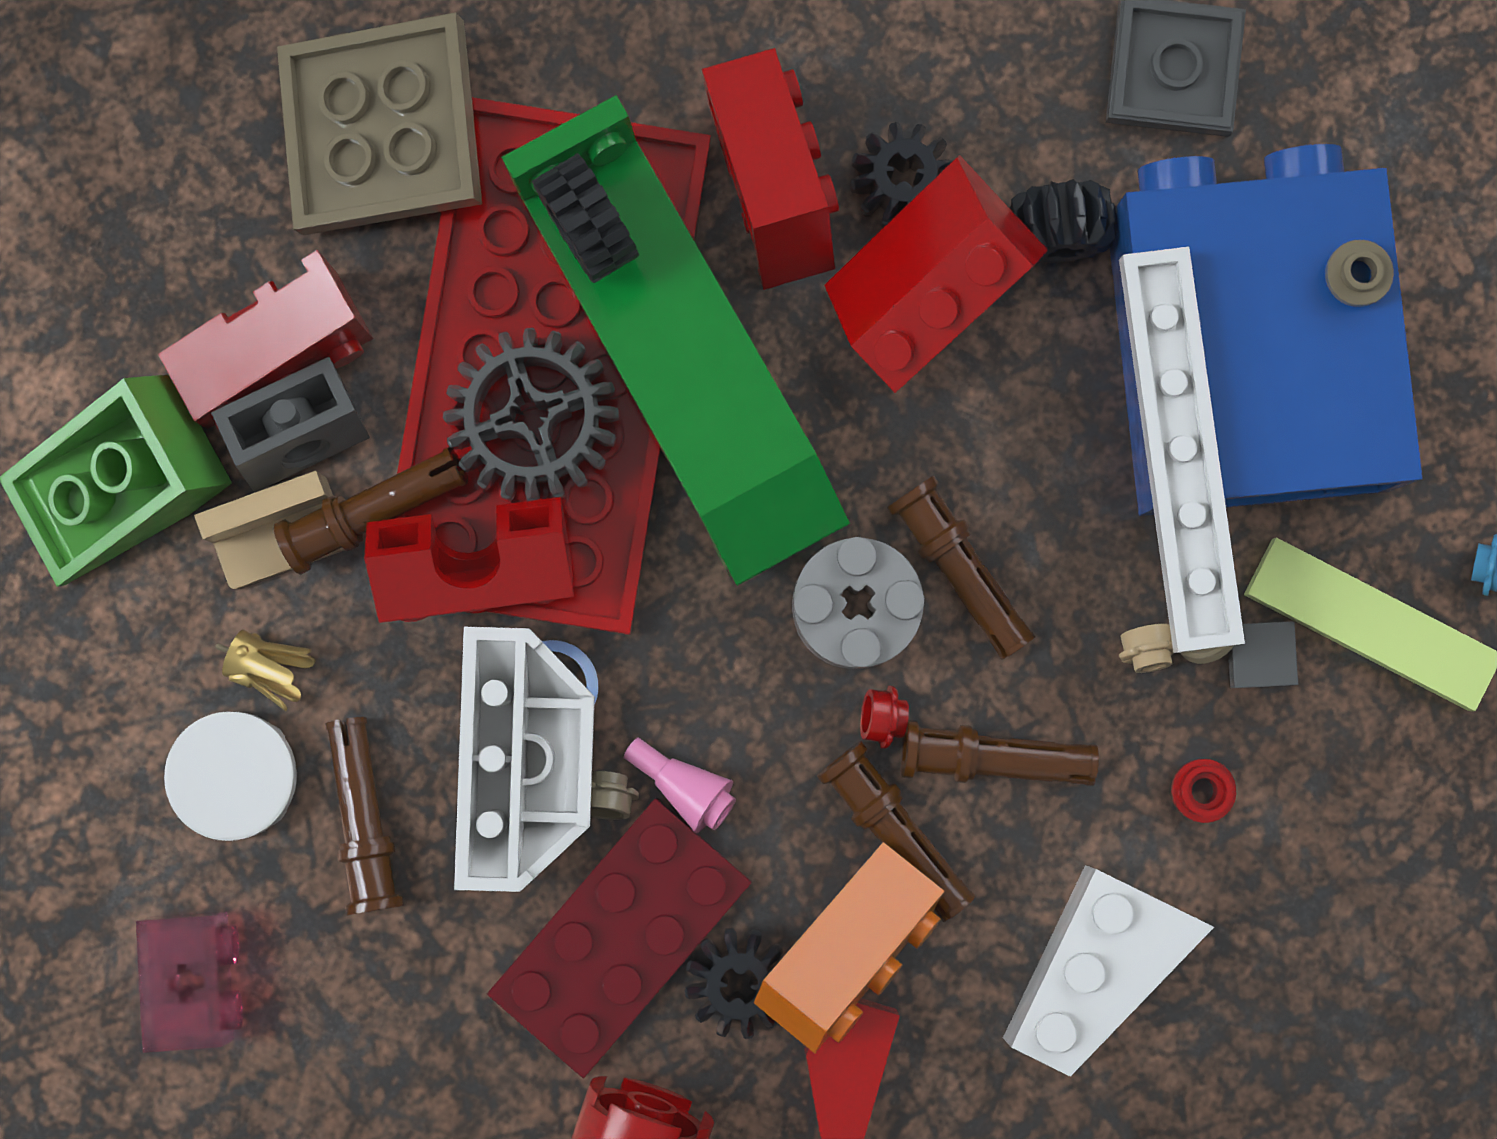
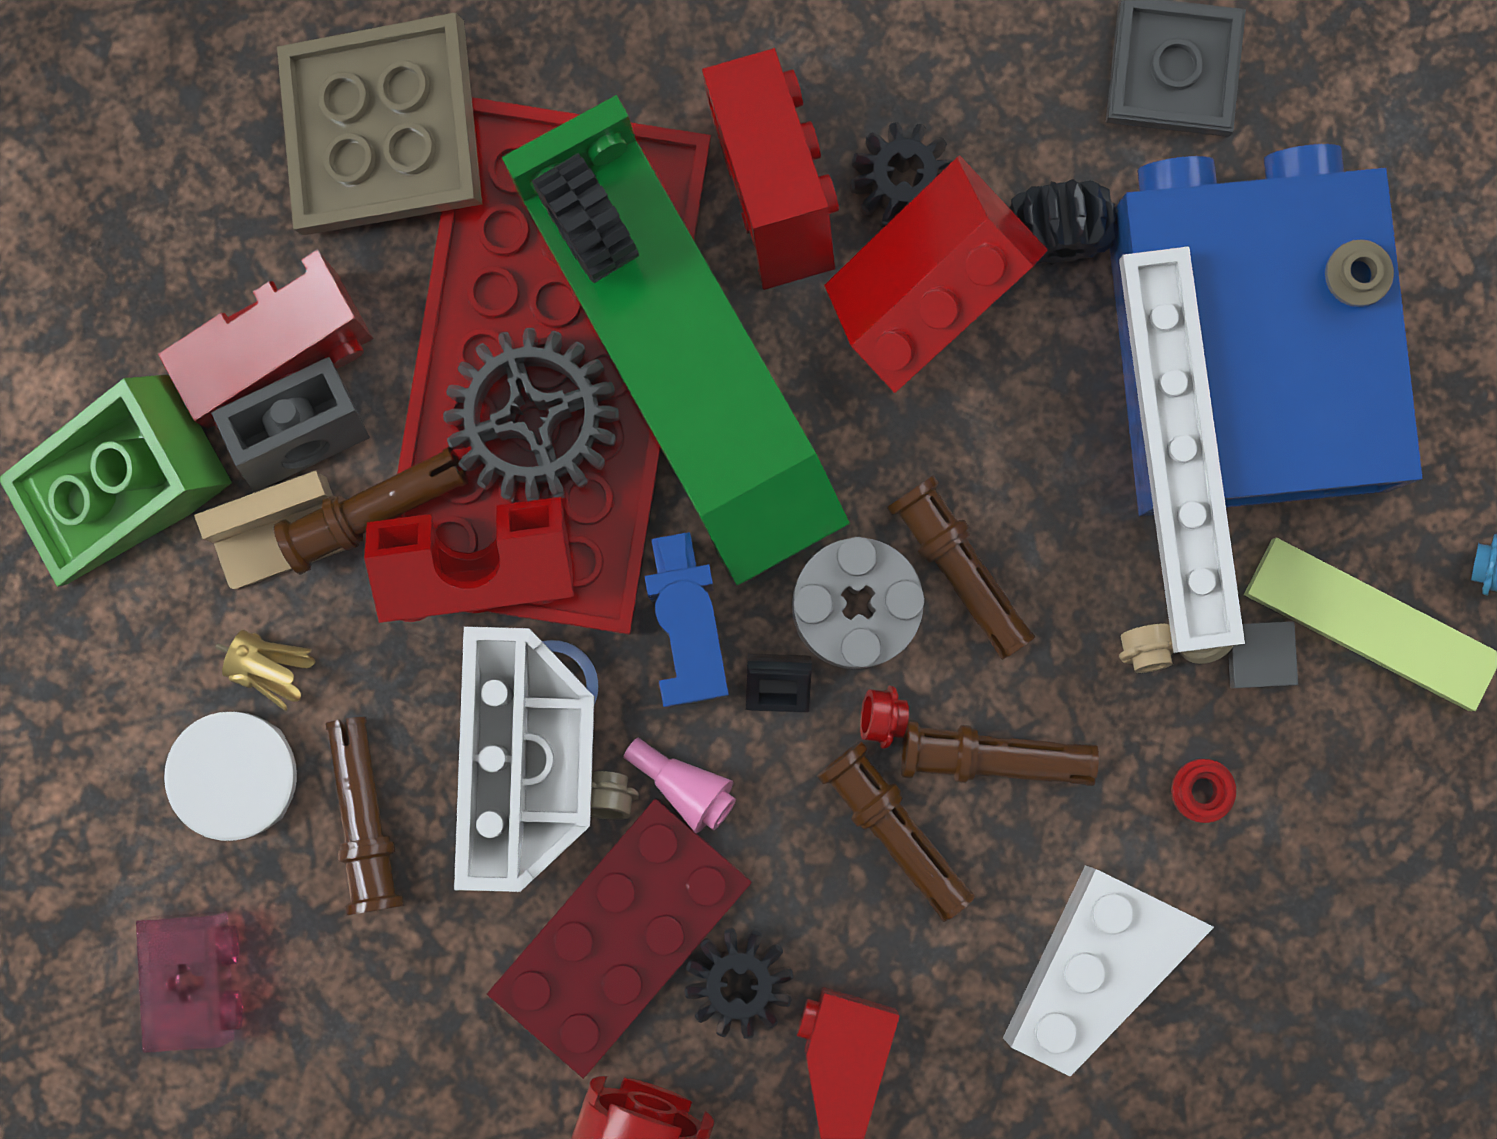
orange brick [754,842,944,1053] -> none
none -> blue hips [644,532,729,707]
none -> black slope [746,653,812,712]

